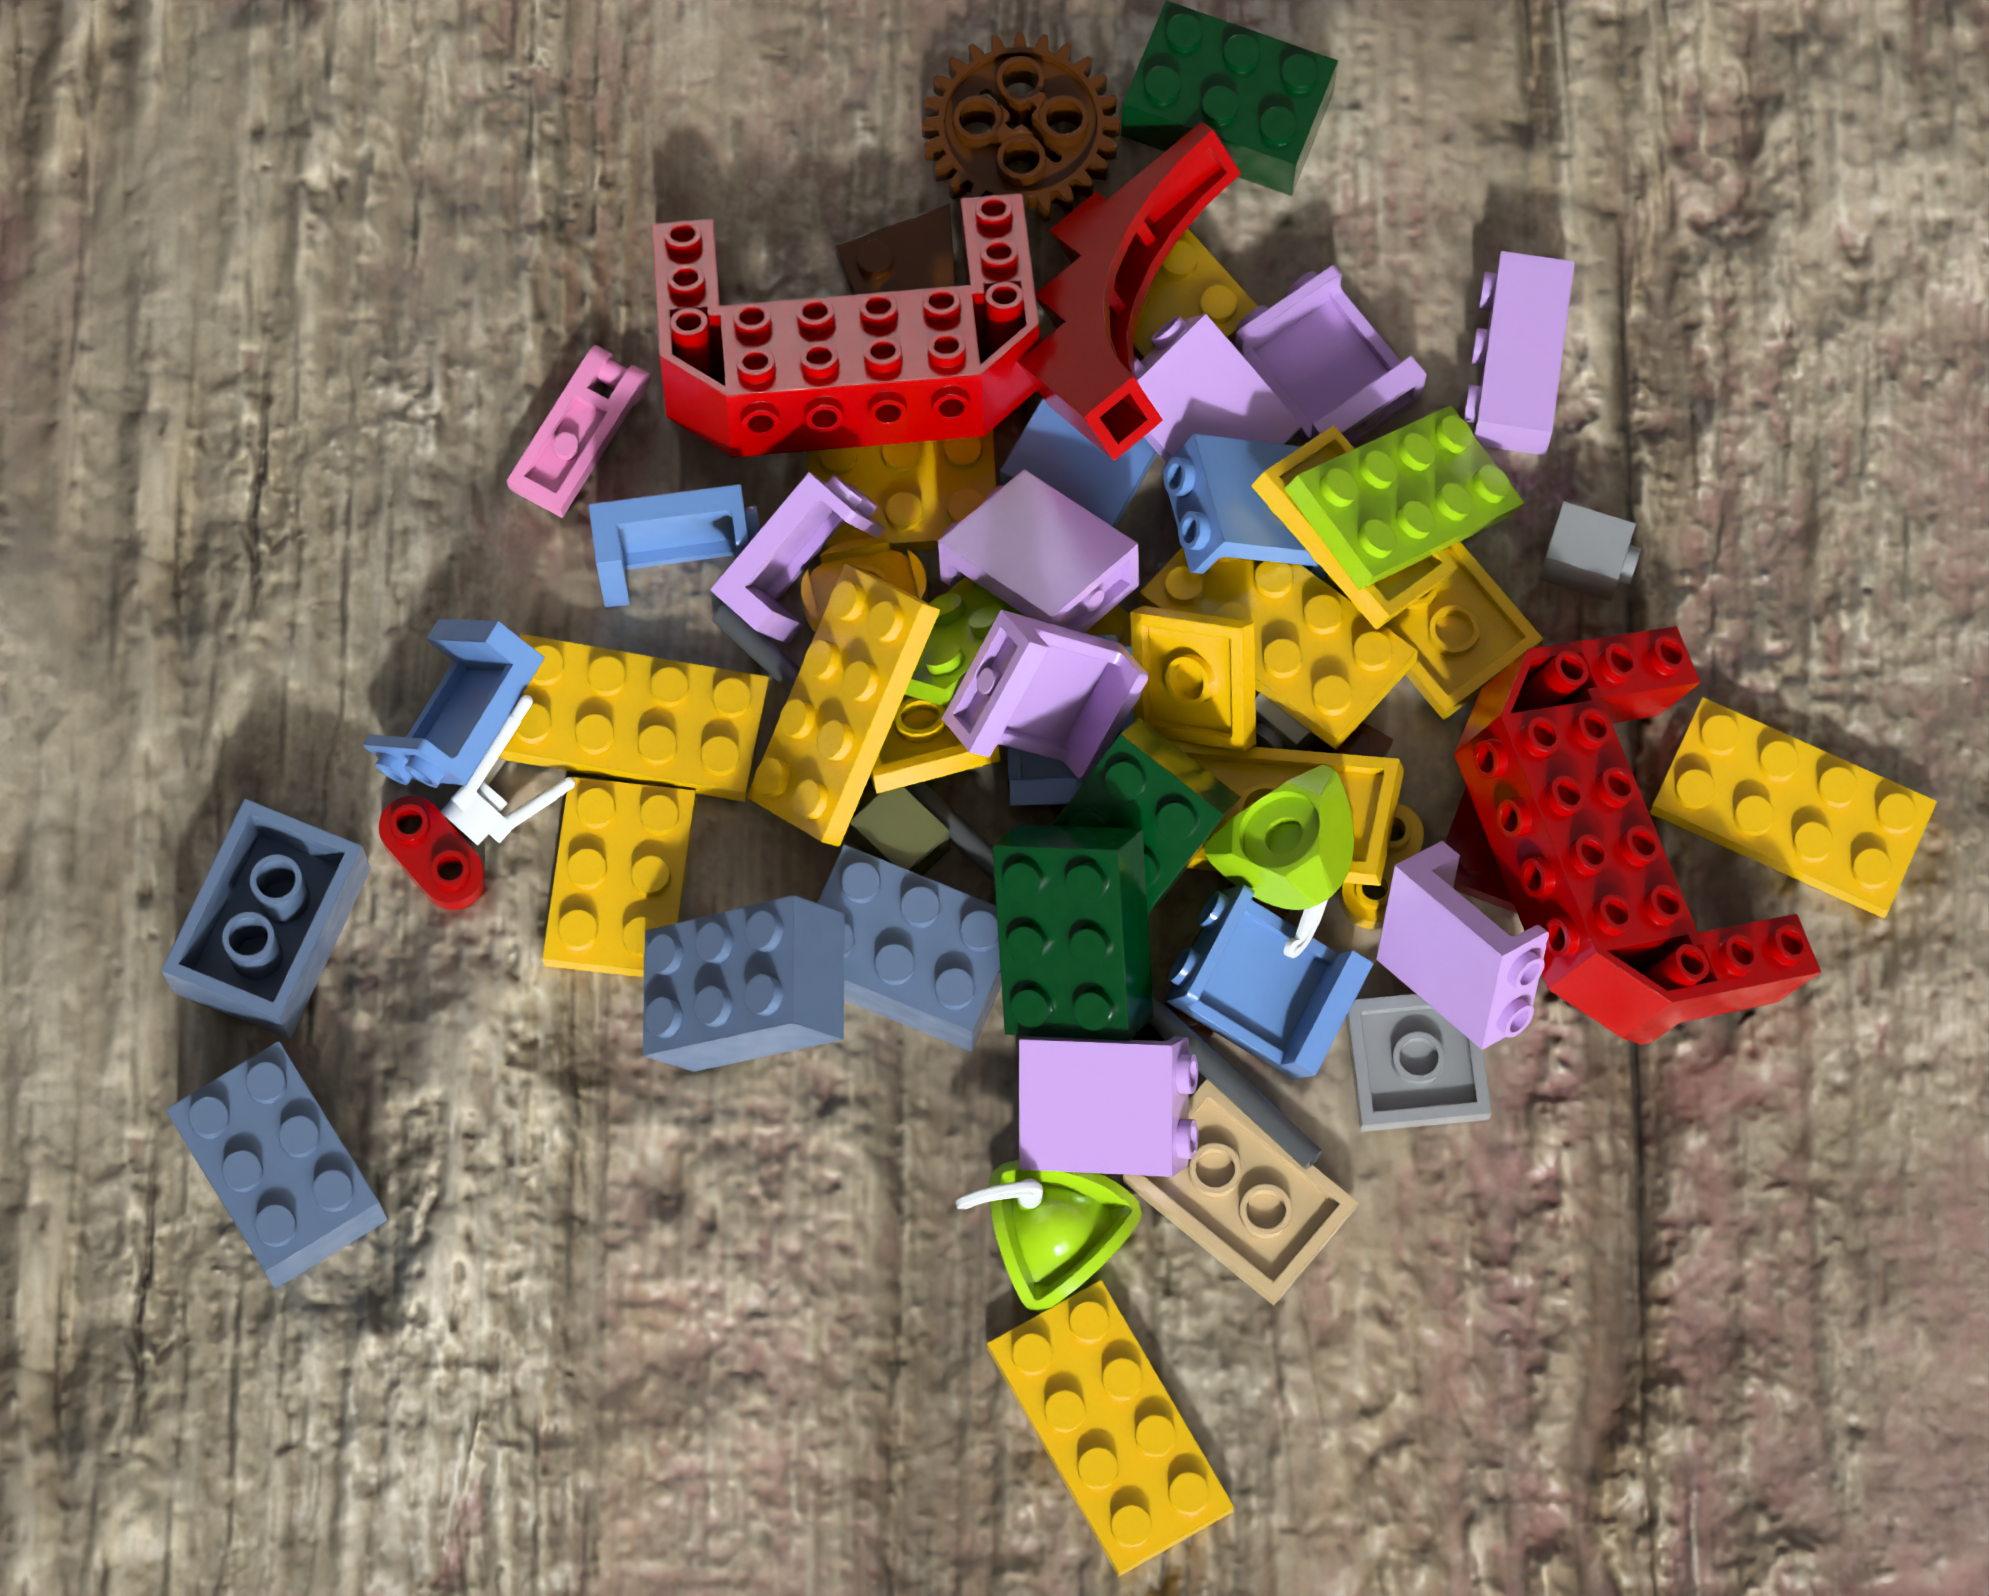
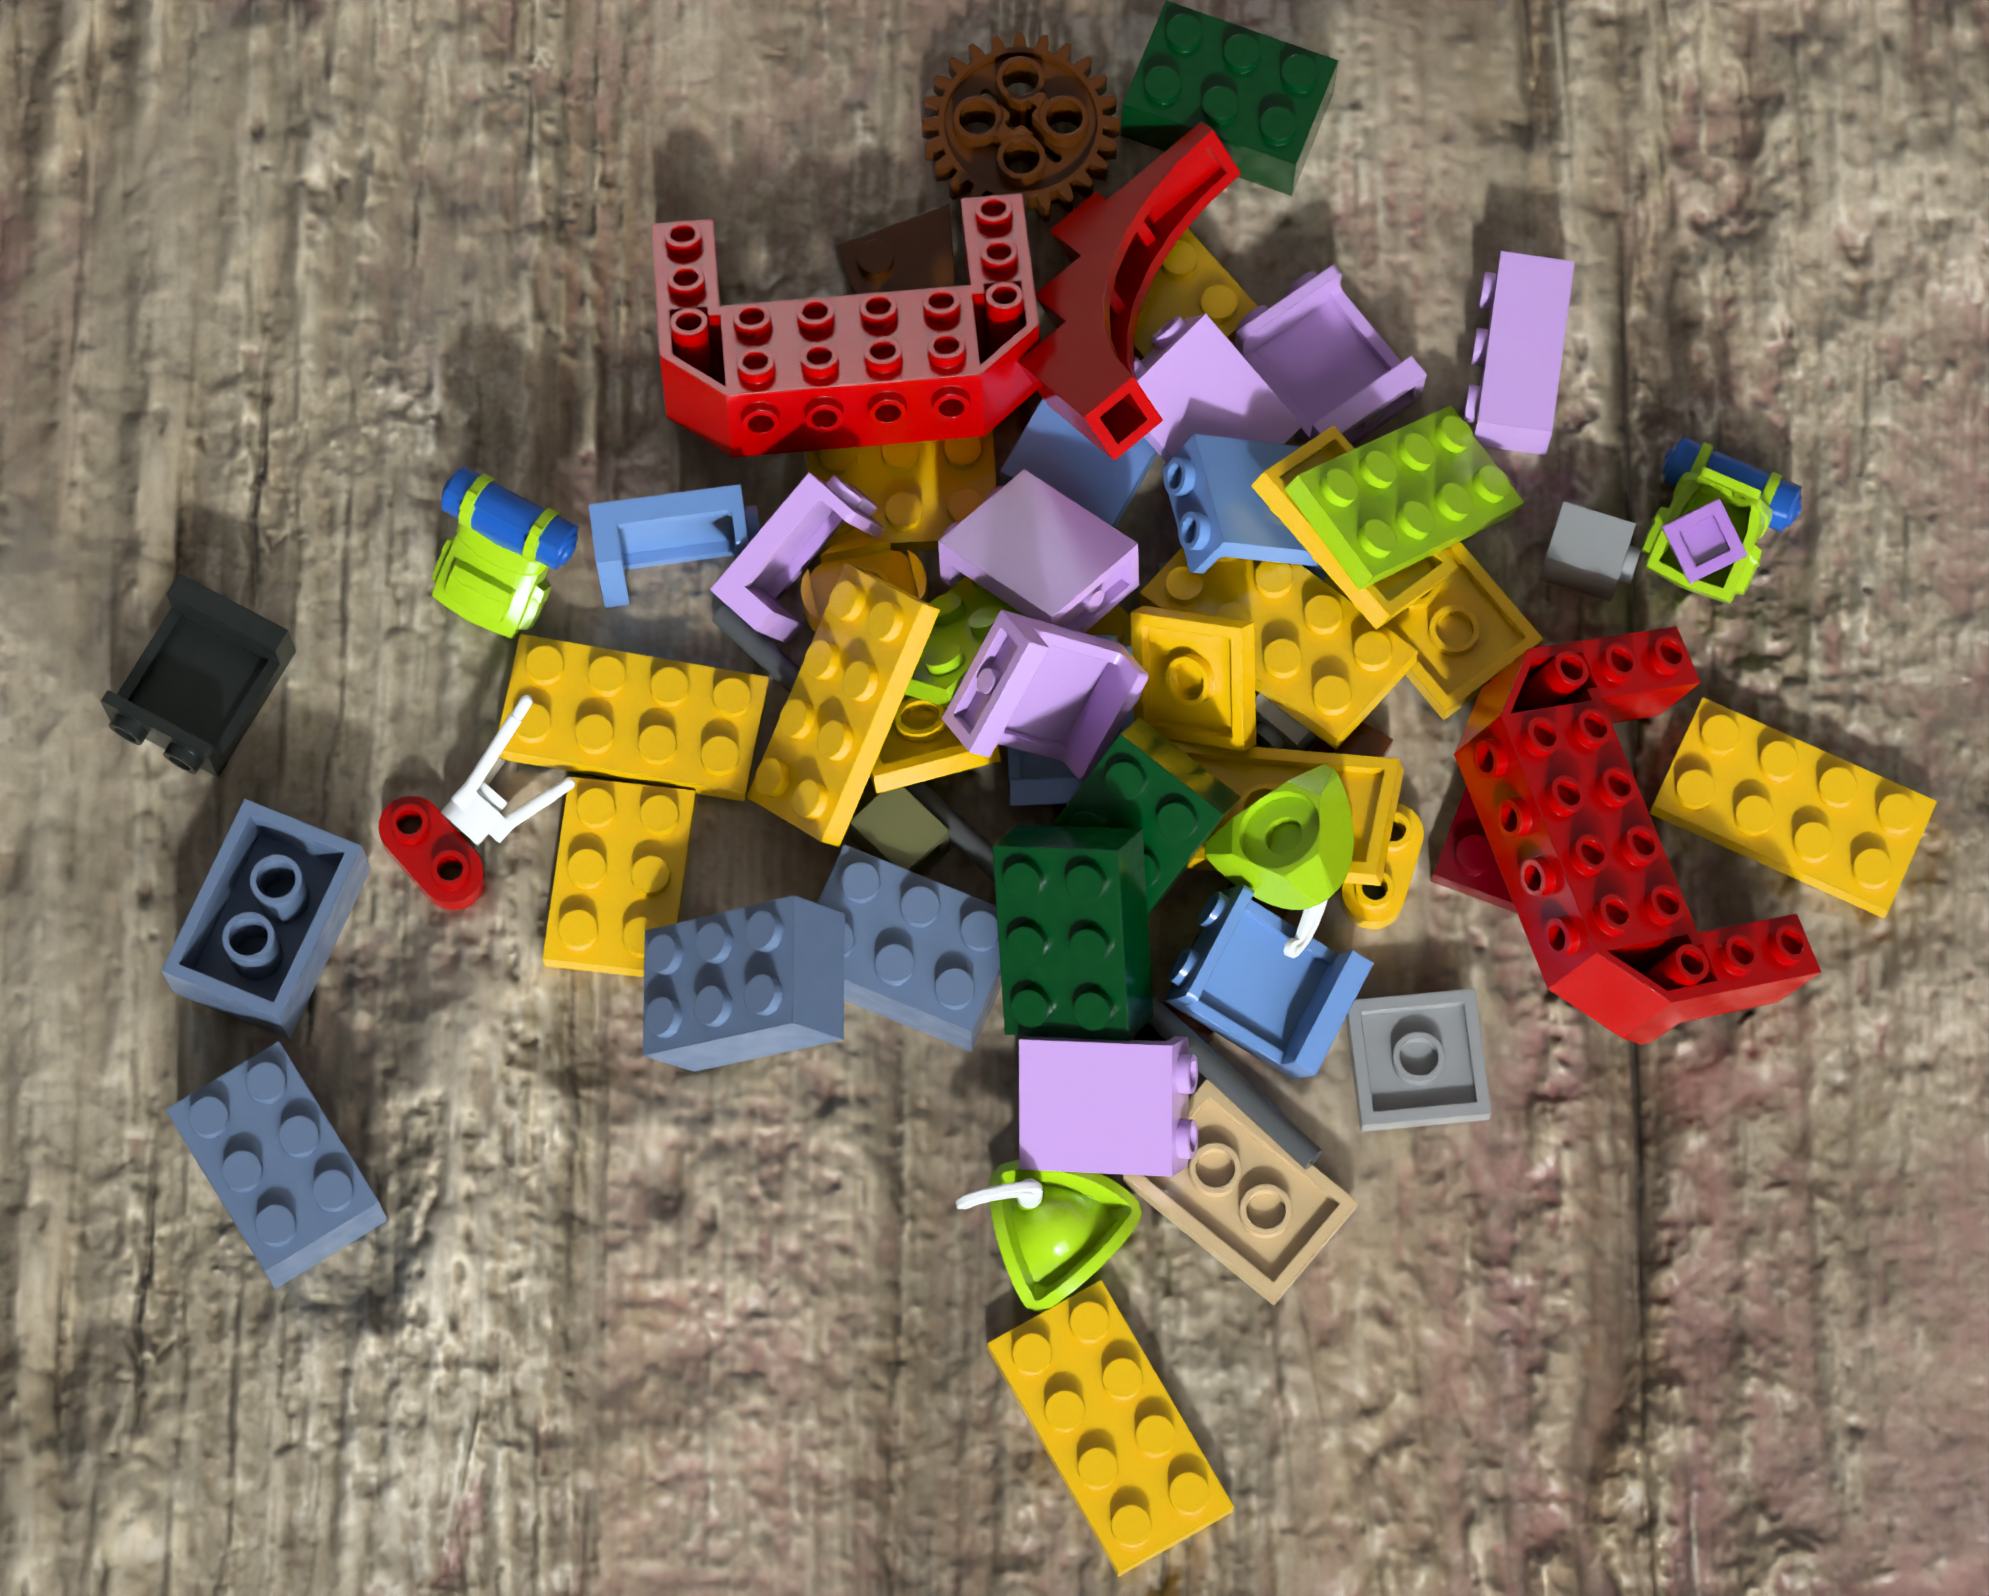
medium blue panel [362,619,545,788] -> none
bright pink plate [507,345,651,518] -> none
lavender panel [1376,841,1549,1050] -> none
none -> pearl dark grey panel [100,573,296,777]
none -> lime piece [431,466,579,638]
none -> lime piece [1641,436,1802,604]
none -> plate [1661,498,1748,584]

